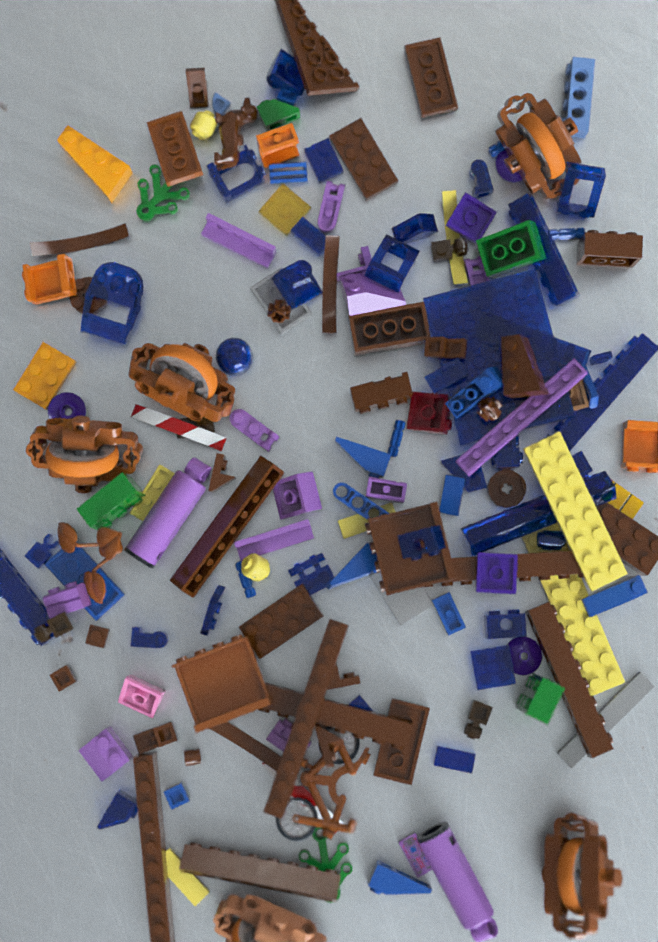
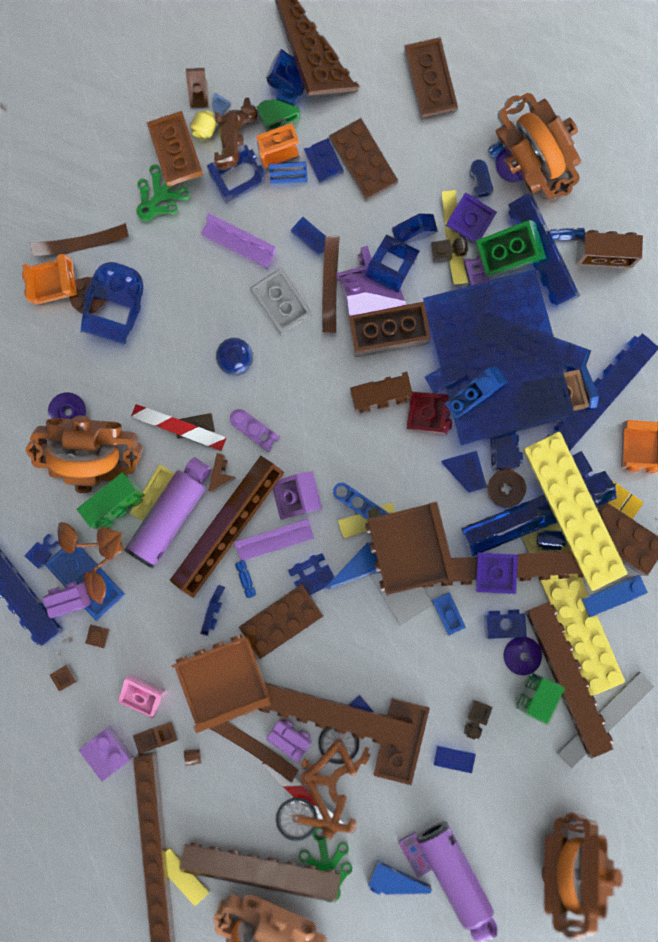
light orange plate [13,342,76,410] -> none
dark brown plate [34,611,74,643] -> none
light orange wedge [57,125,133,203] -> none
clear blue slope [96,790,138,830] -> none
dark orange piece [128,342,235,422] -> none
clear blue leg [130,626,169,648] -> none
blue plate [164,782,190,810] -> none
light yellow head [241,553,270,582] -> none
clear yellow tile [259,184,311,236] -> none
reddish brown brick [263,619,349,819] -> none
reddish brown gear [267,299,291,323] -> none
clear blue slope [272,260,323,310] -> none
reddish brown slope [315,726,344,769] -> none
medium lavender plate [318,180,345,233] -> none
reddish brown slope [328,663,361,690] -> none
blue slope [335,436,391,478] -> none
medium lavender brick [365,477,407,504] -> none
blue axle [387,420,406,457] -> none
clear blue brick [397,525,446,561] -> none
reddish brown slope [424,337,467,359] -> none
blue tile [439,474,466,516] -> none
medium lavender tile [455,359,588,476] -> none
clear blue plate [470,645,516,690] -> none
reddish brown gear [477,396,503,421] -> none
reddish brown wedge [501,334,549,398] -> none
clear blue panel [556,162,606,218] -> none
medium blue brick [561,57,595,138] -> none
clear blue tile [589,351,613,366] -> none

